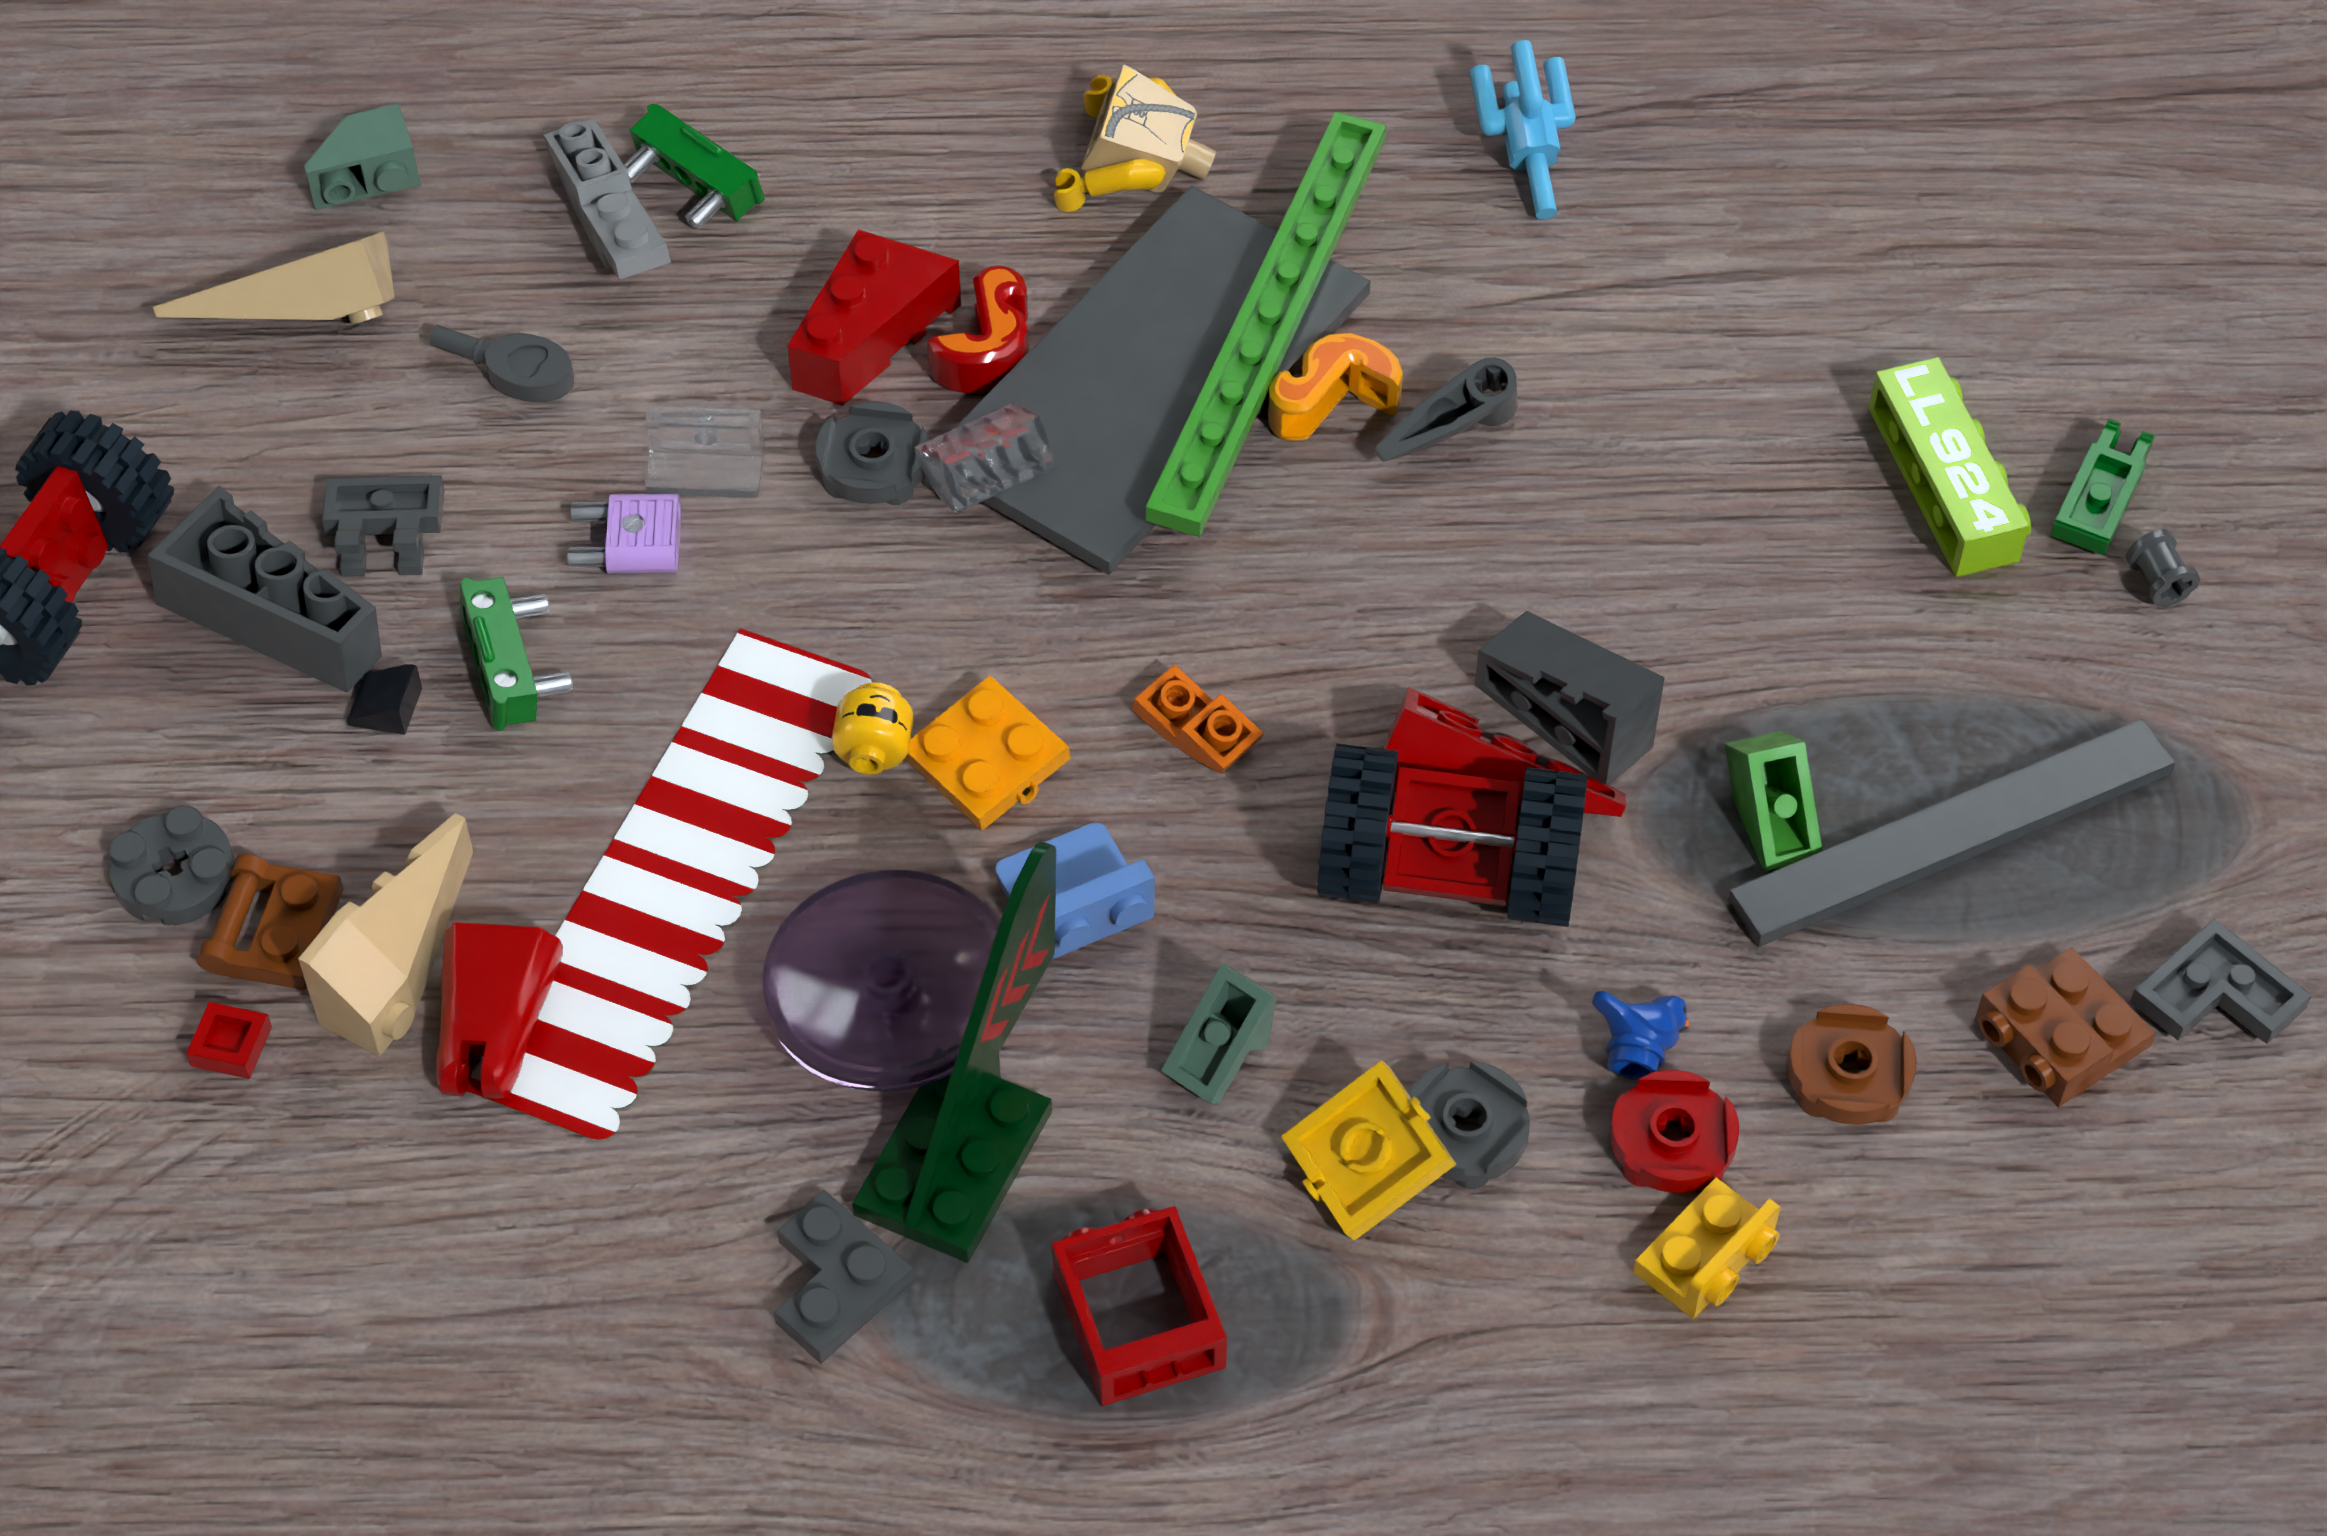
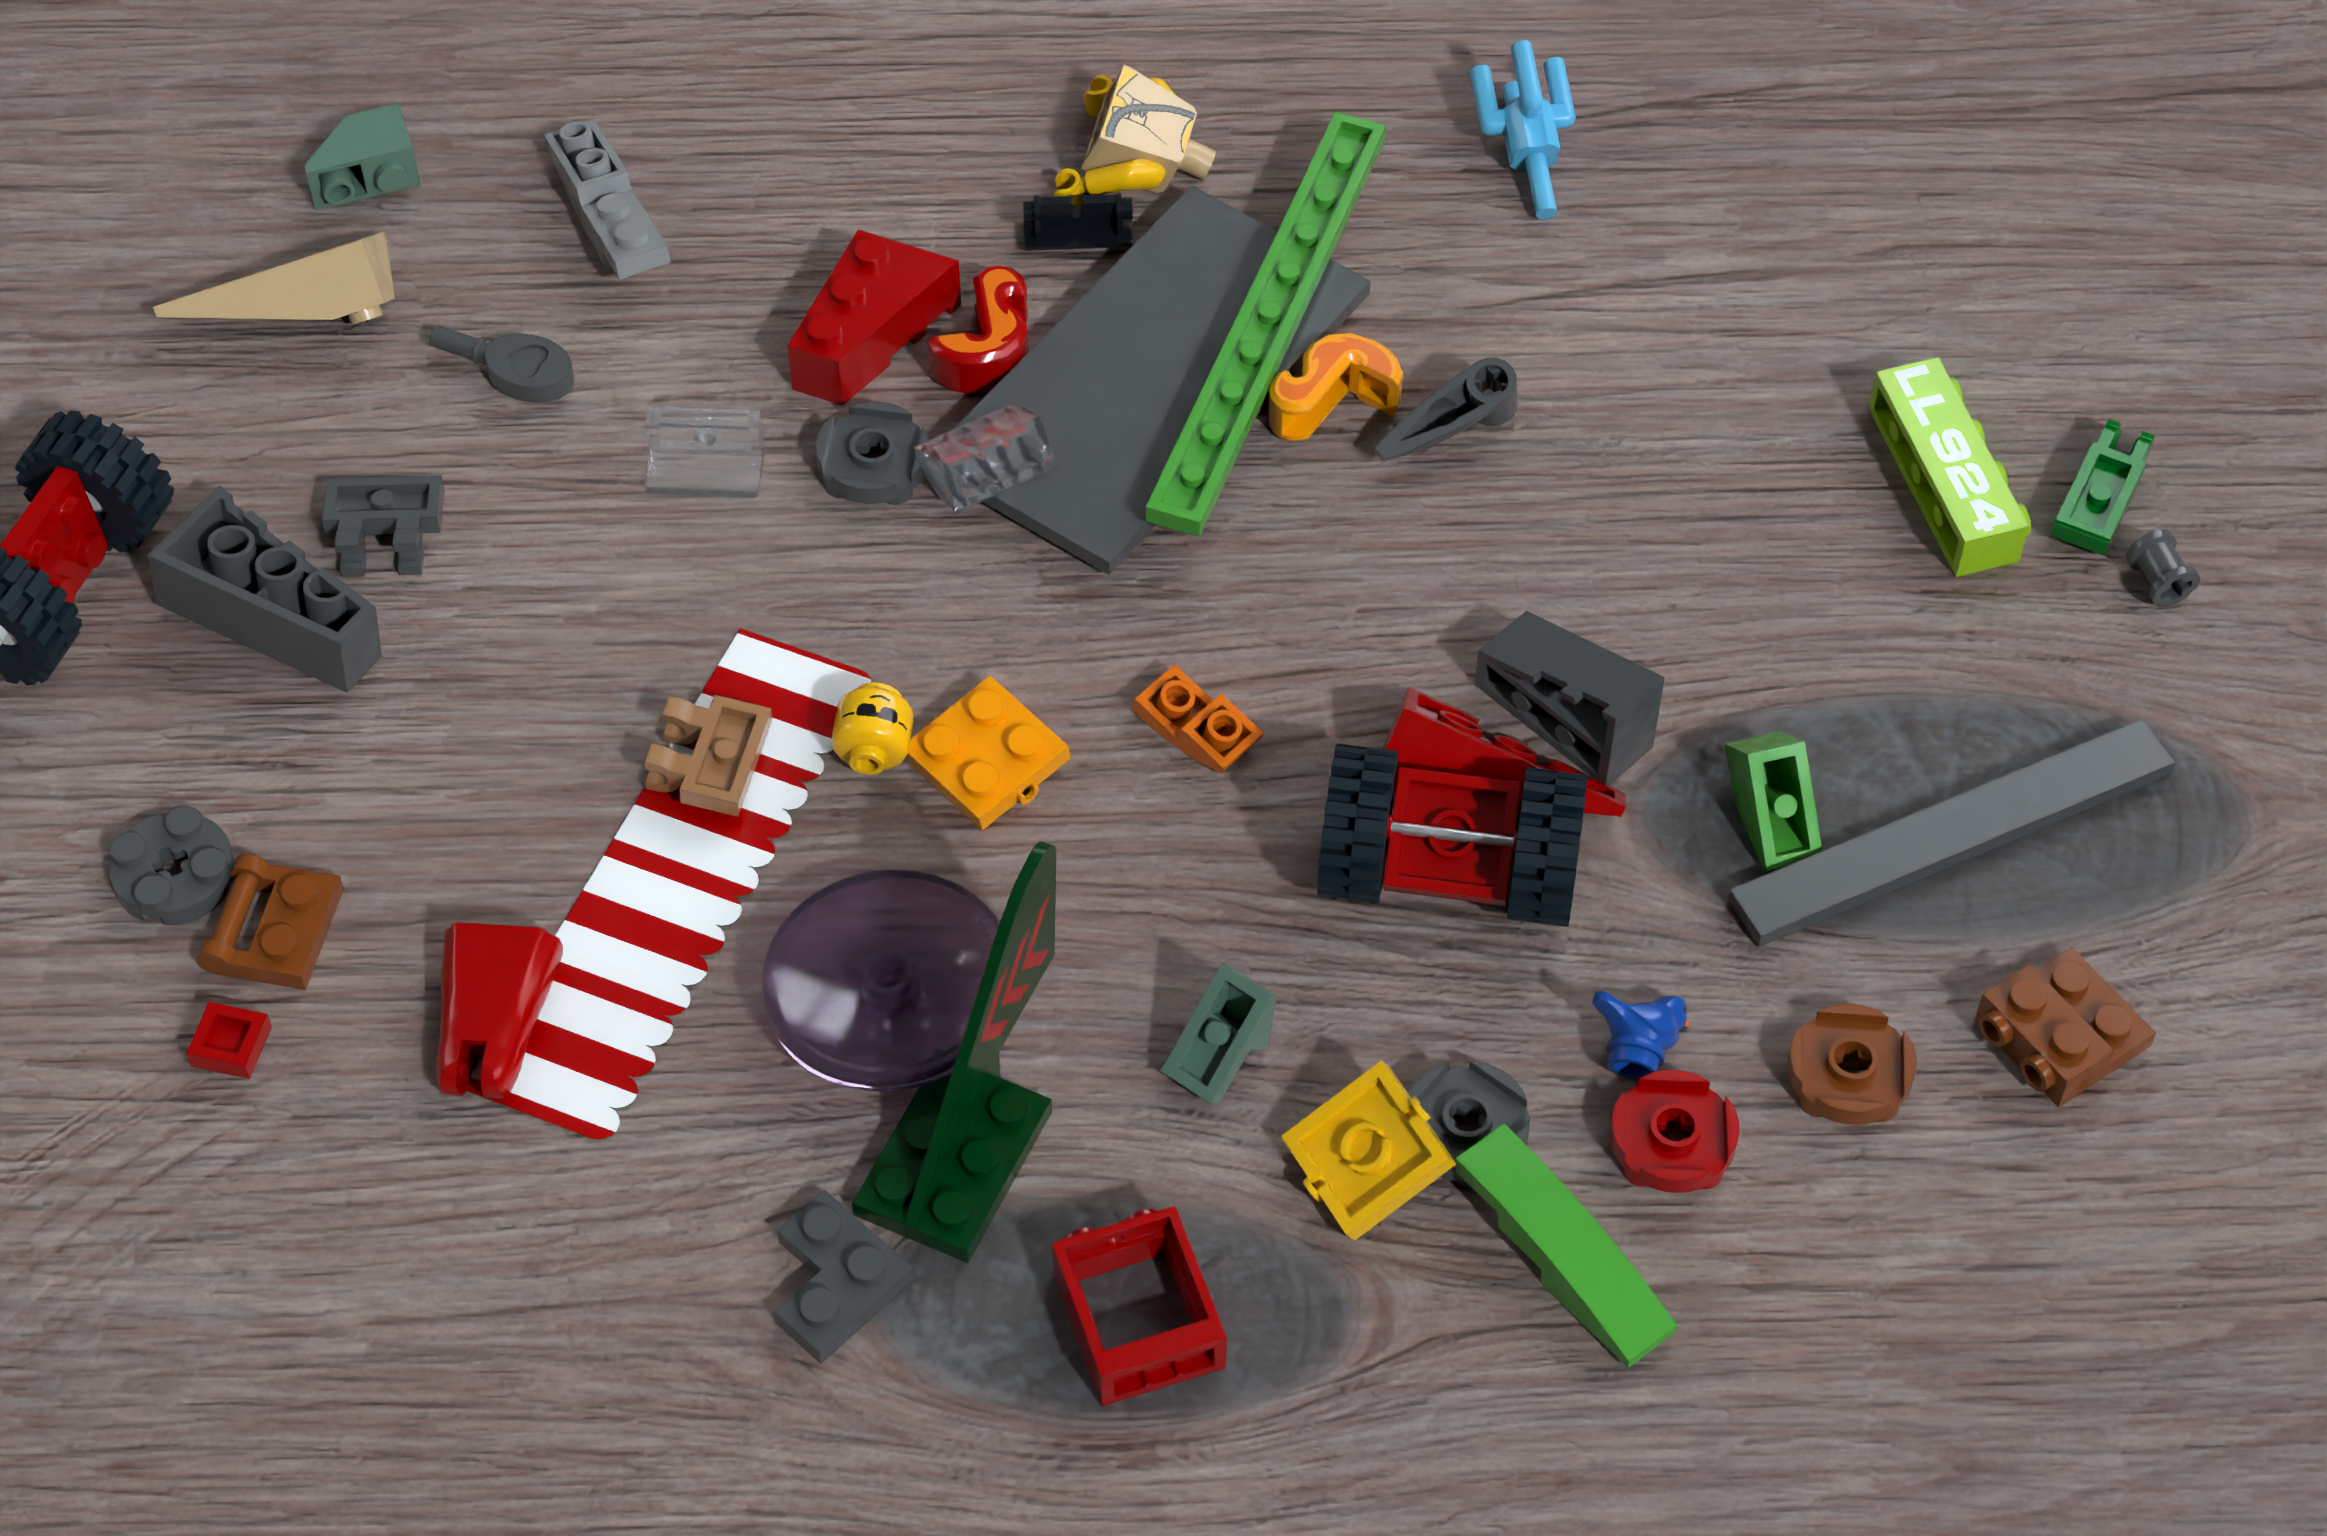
tan wedge [298,813,473,1057] -> none
black slope [347,664,422,735] -> none
green piece [459,577,573,731] -> none
lavender piece [566,493,681,574] -> none
green piece [624,104,765,229] -> none
medium blue bracket [996,823,1155,959] -> none
yellow bracket [1633,1177,1781,1320] -> none
dark grey plate [2130,918,2312,1044] -> none
none -> medium nougat plate [644,695,772,817]
none -> black hinge [1023,192,1134,251]
none -> bright green slope [1456,1123,1677,1368]

